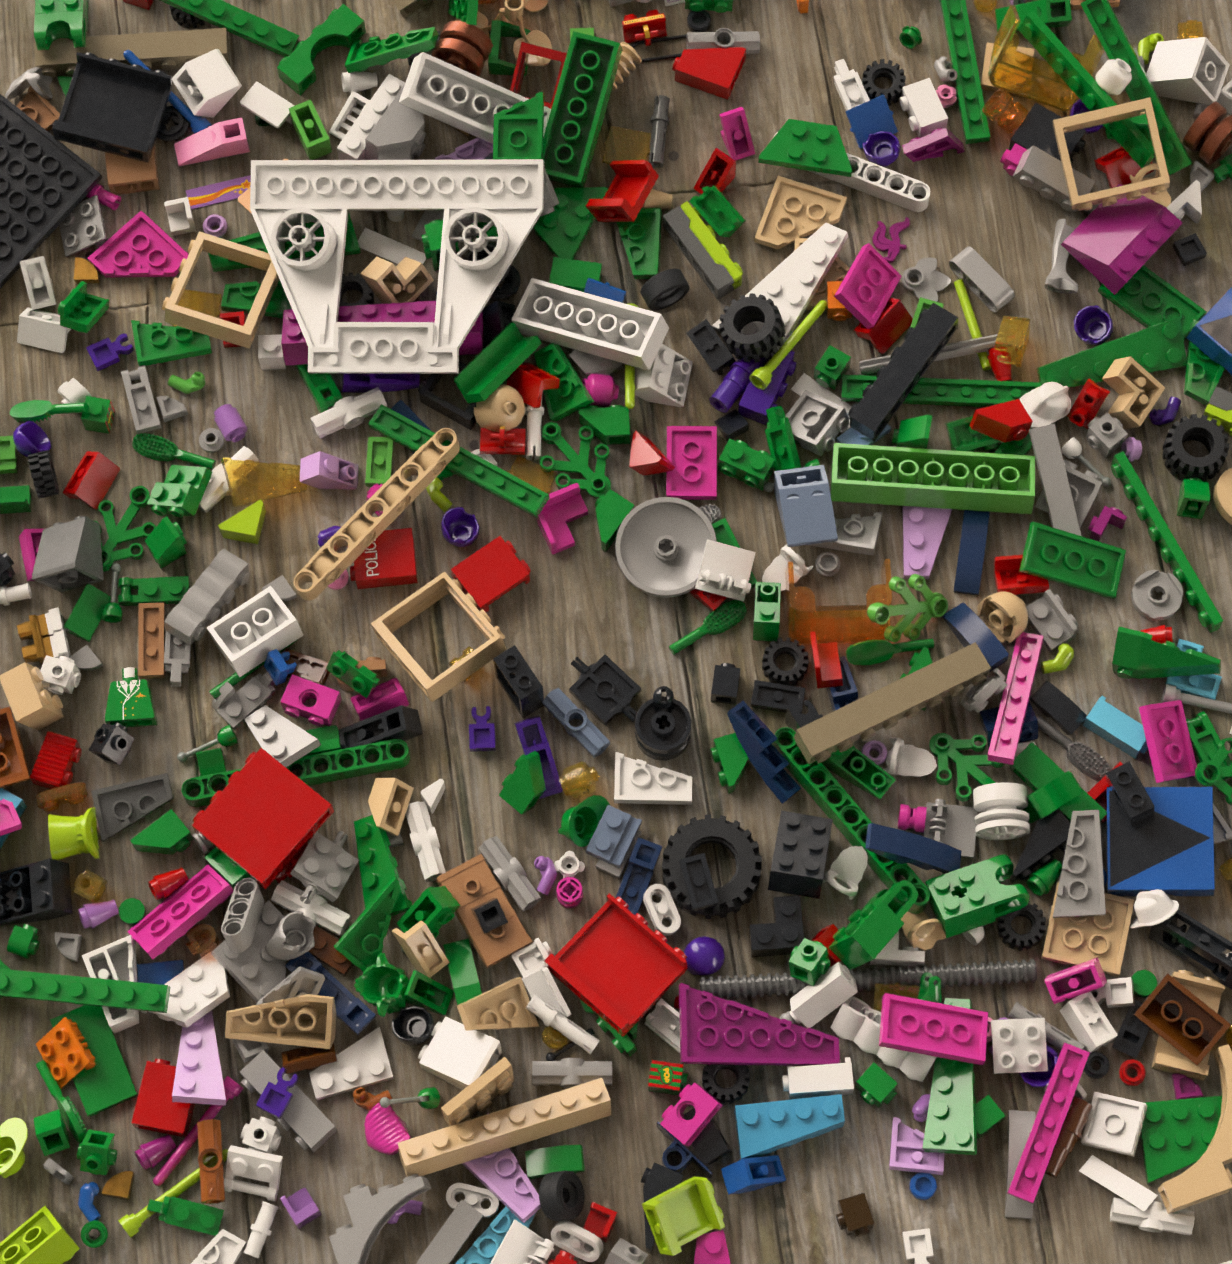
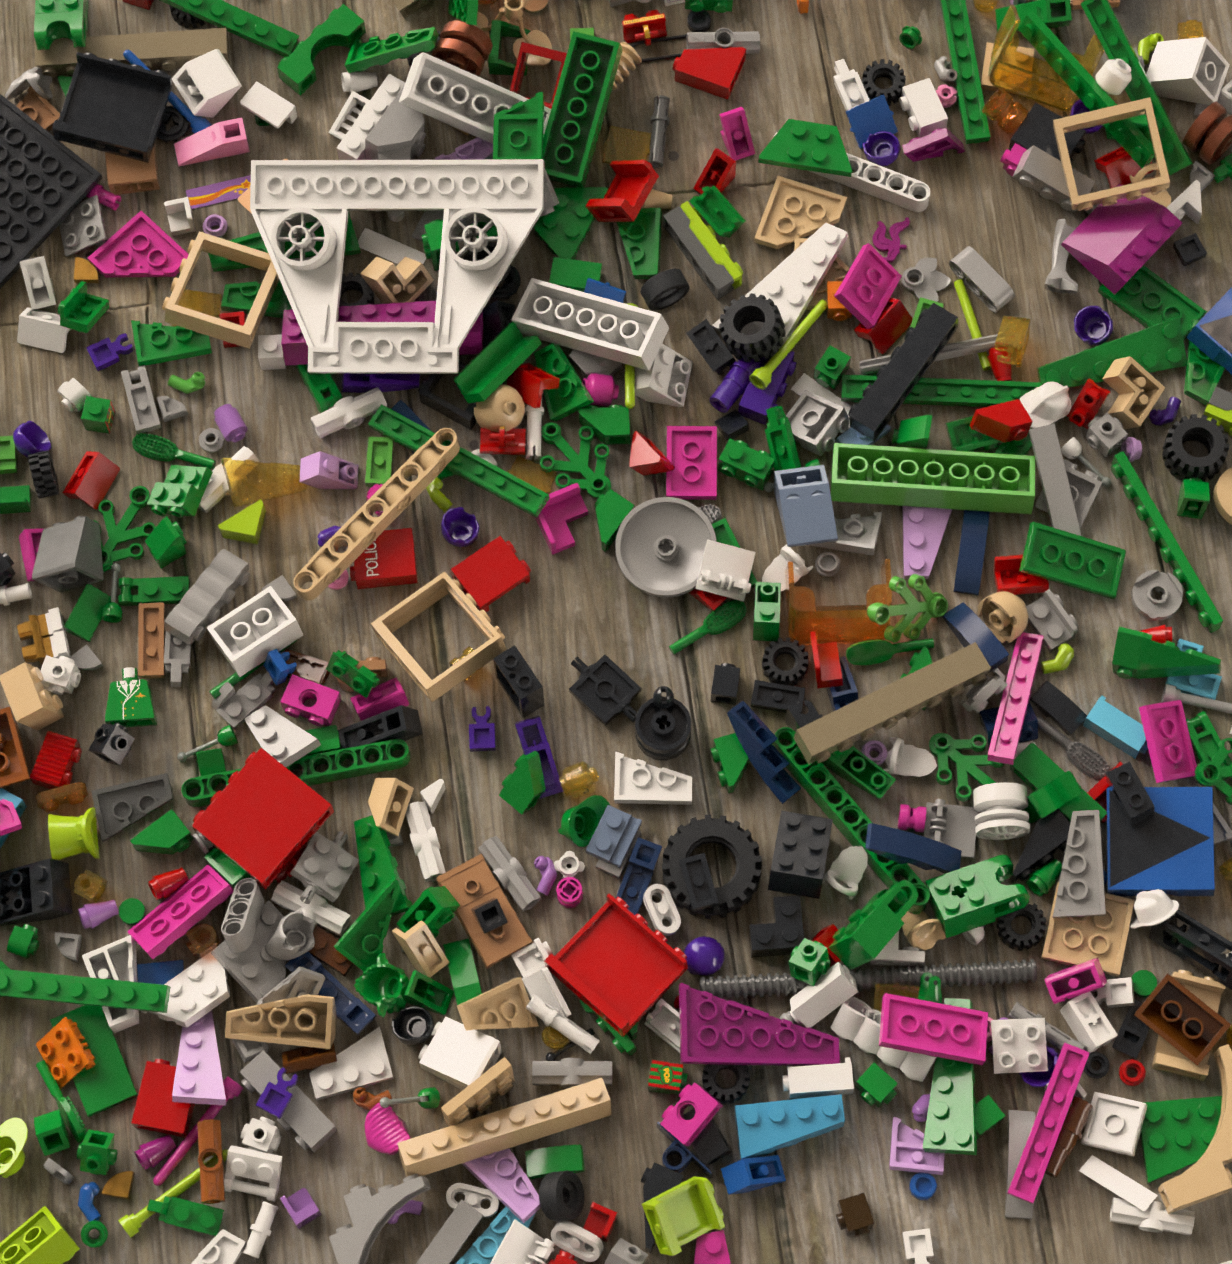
piece [10,400,89,423] -> none
bright green brick [289,99,332,160] -> none
sand blue piece [542,688,610,758] -> none
magenta bracket [1088,506,1127,541] -> none
magenta tile [1171,1073,1203,1100] -> none

